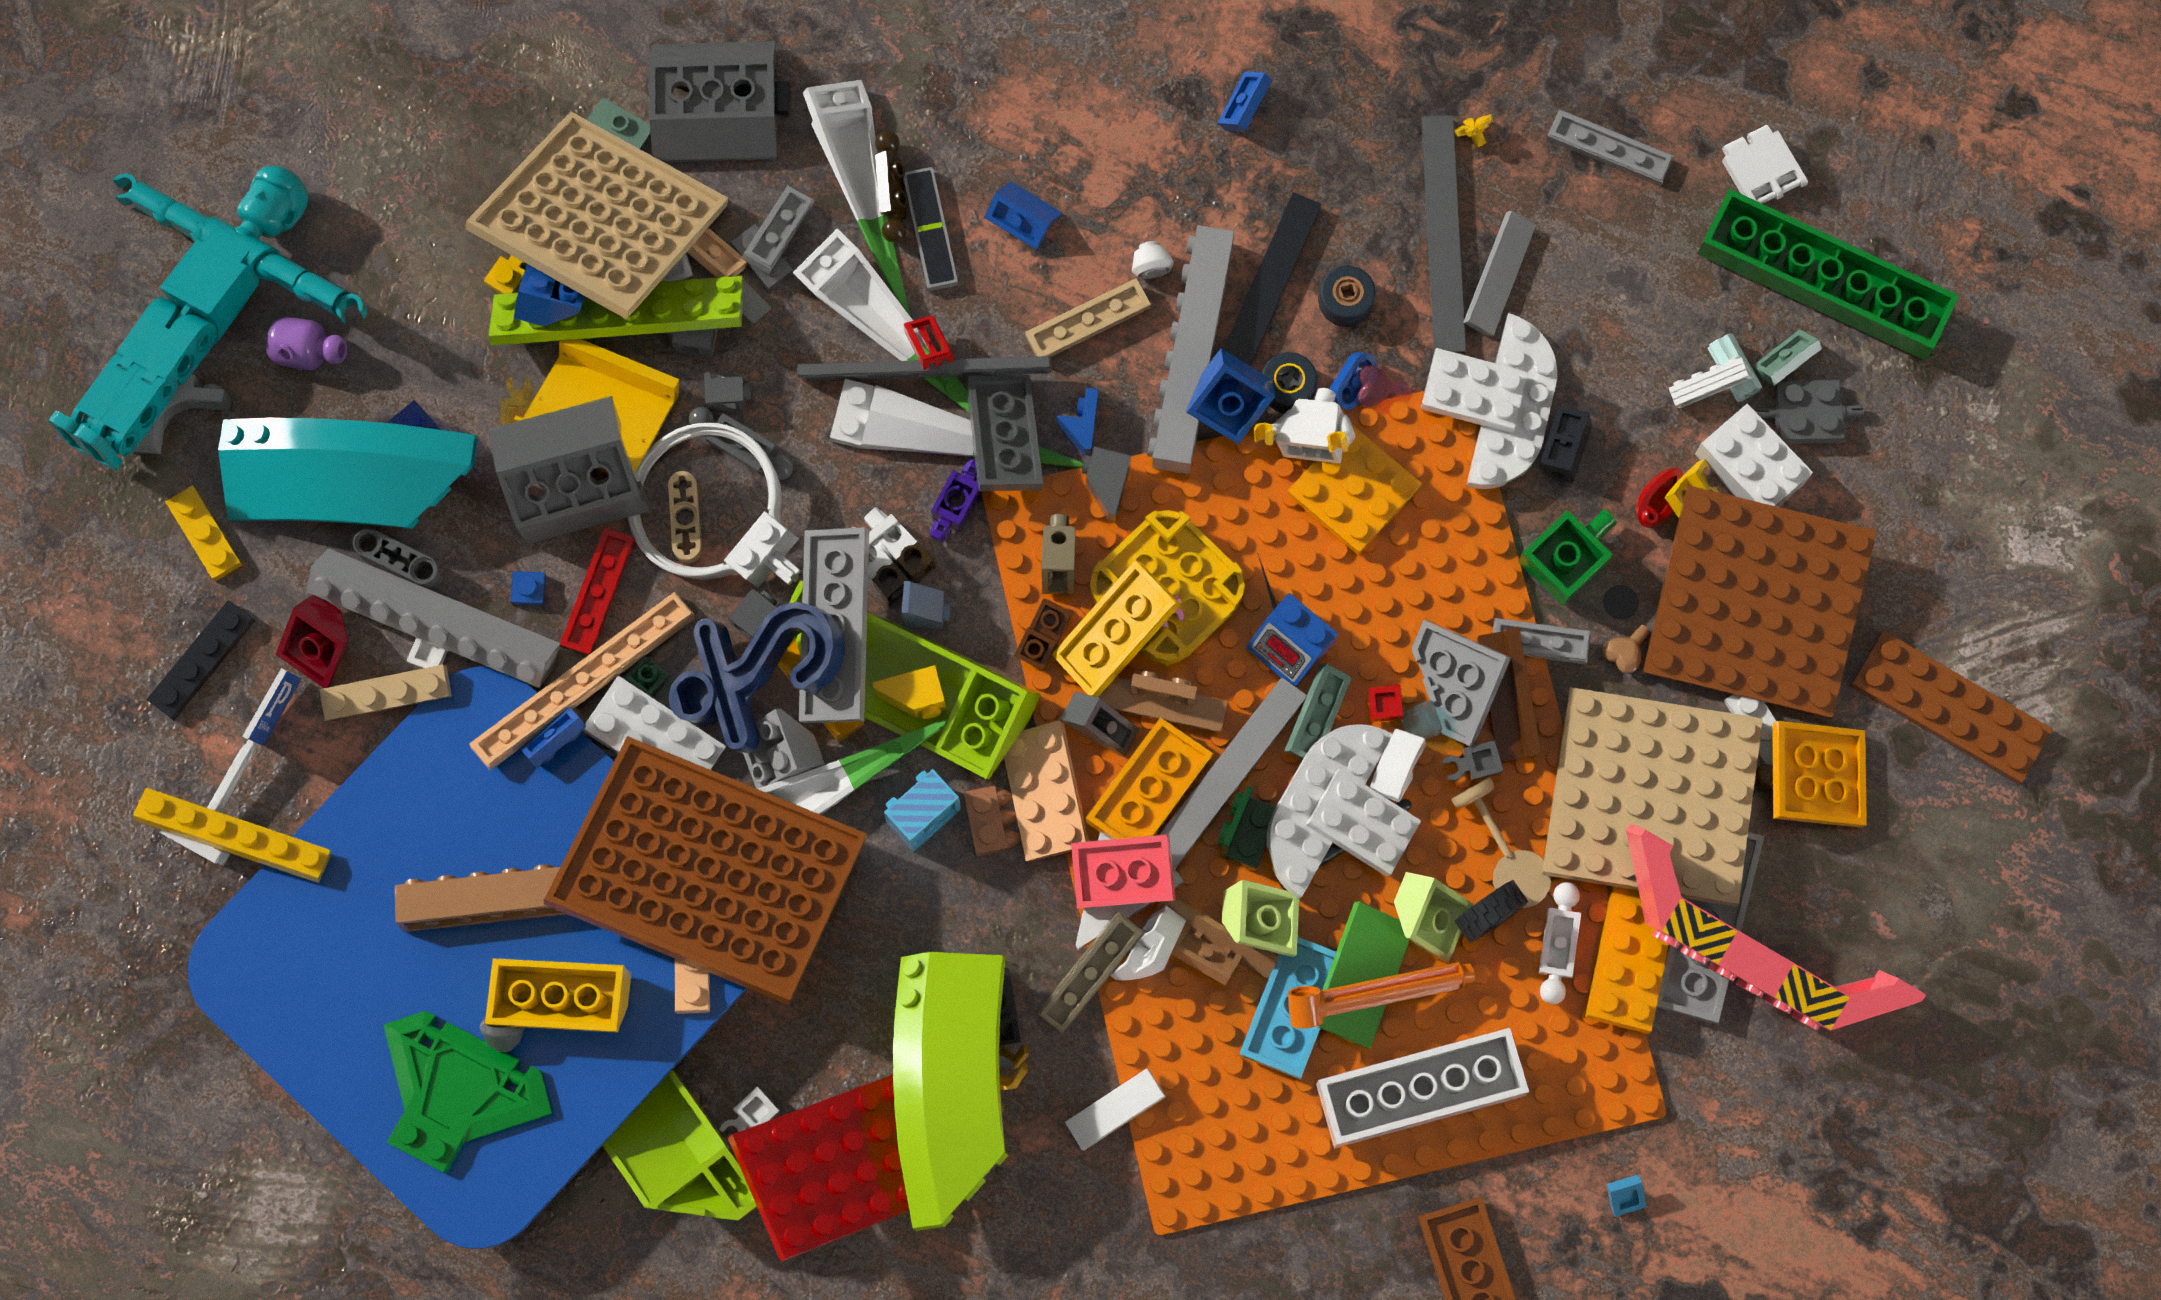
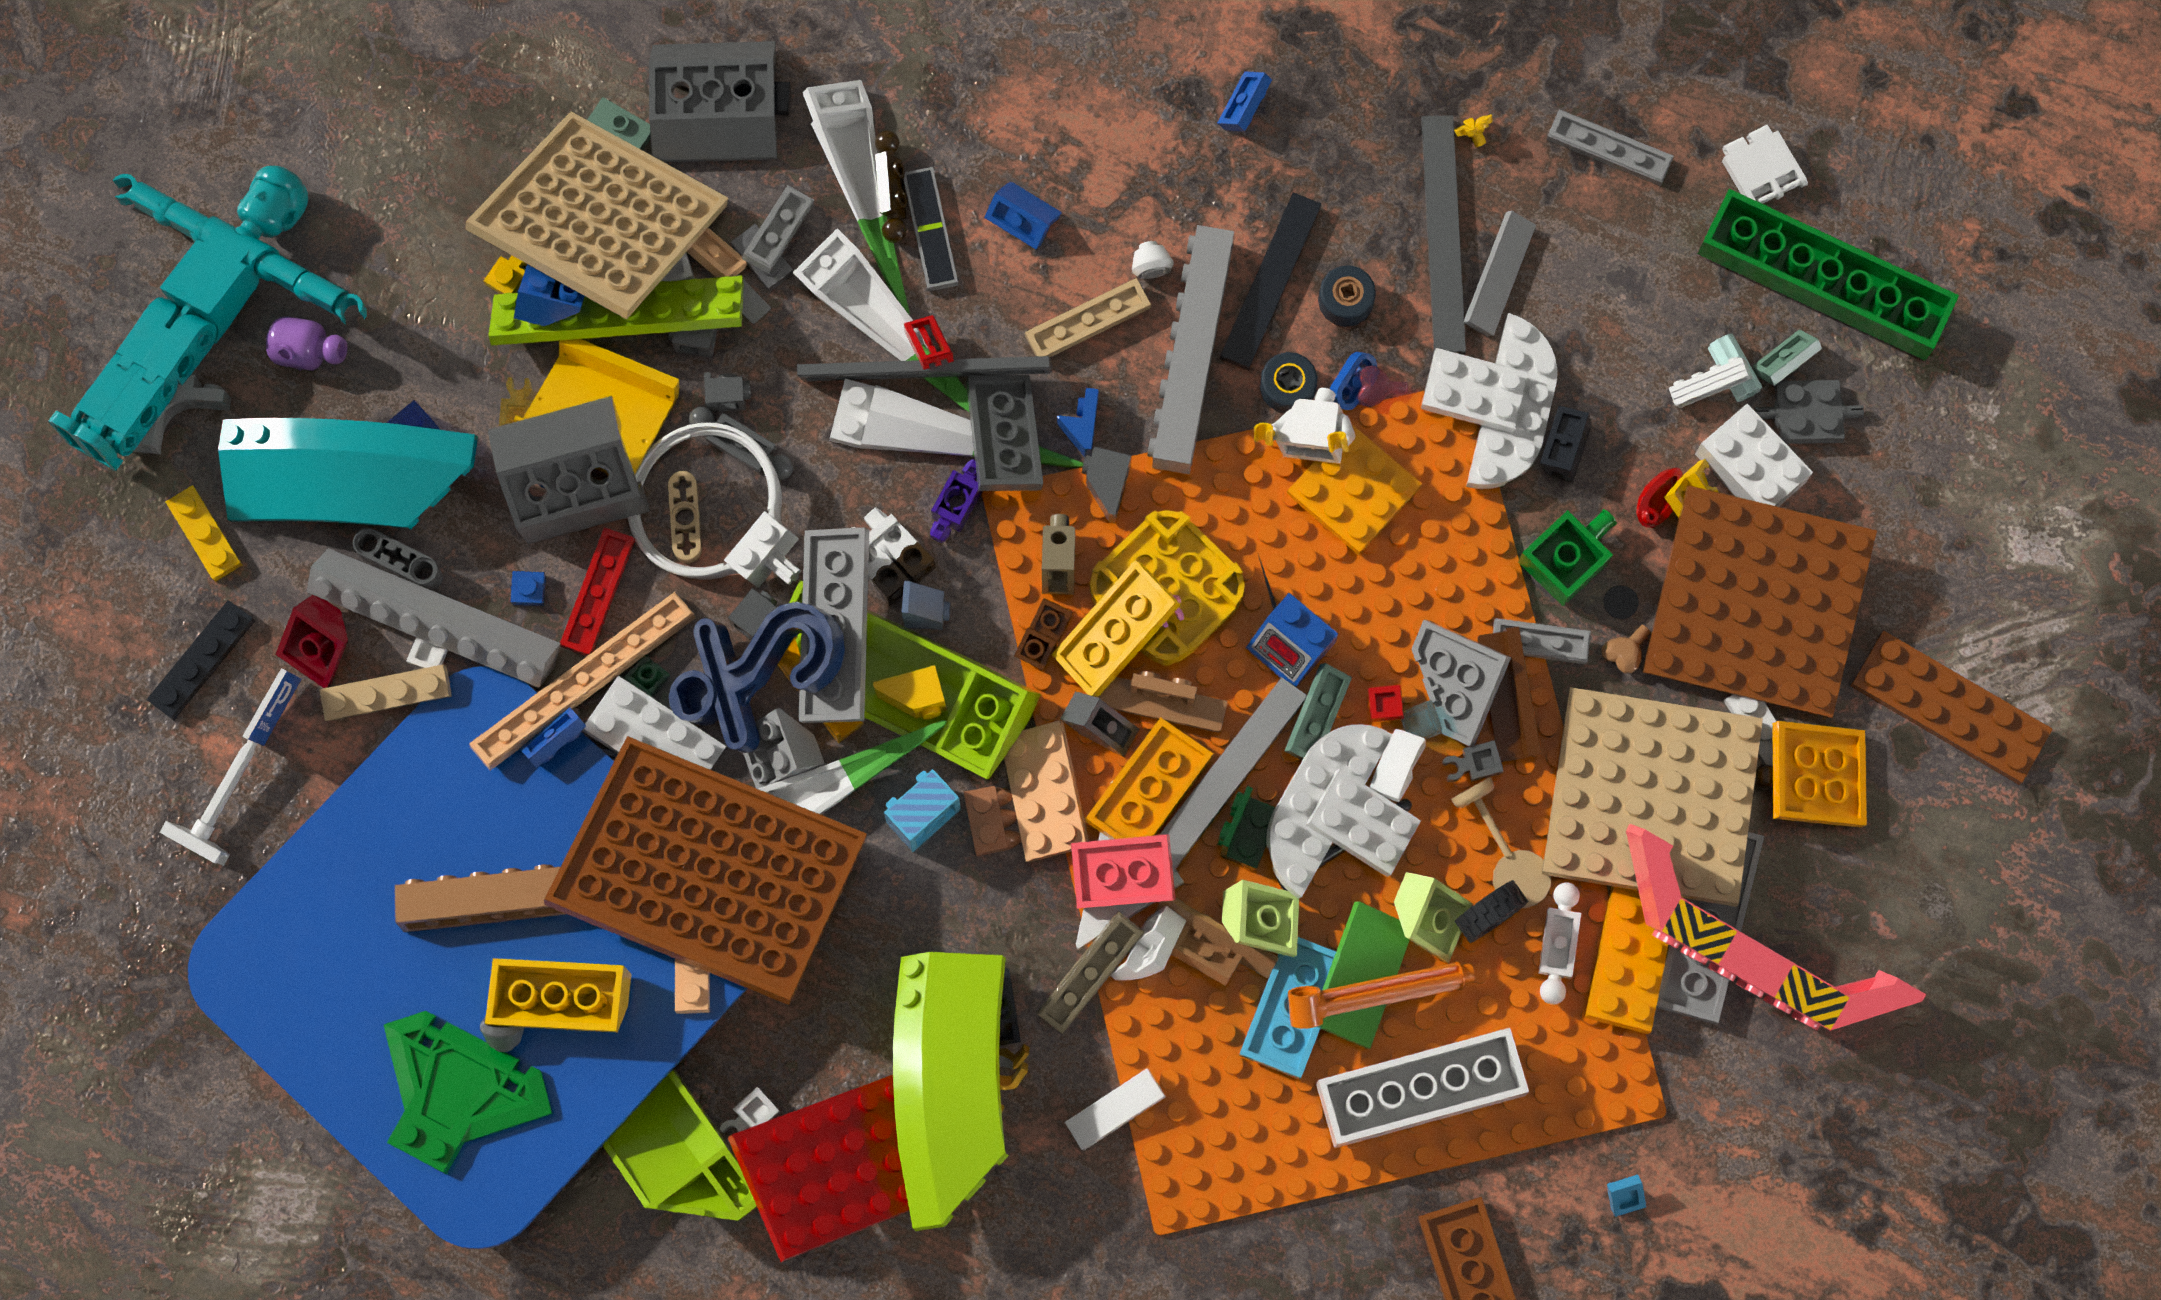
yellow plate [133,787,331,883] -> none
blue slope [1186,349,1275,444] -> none

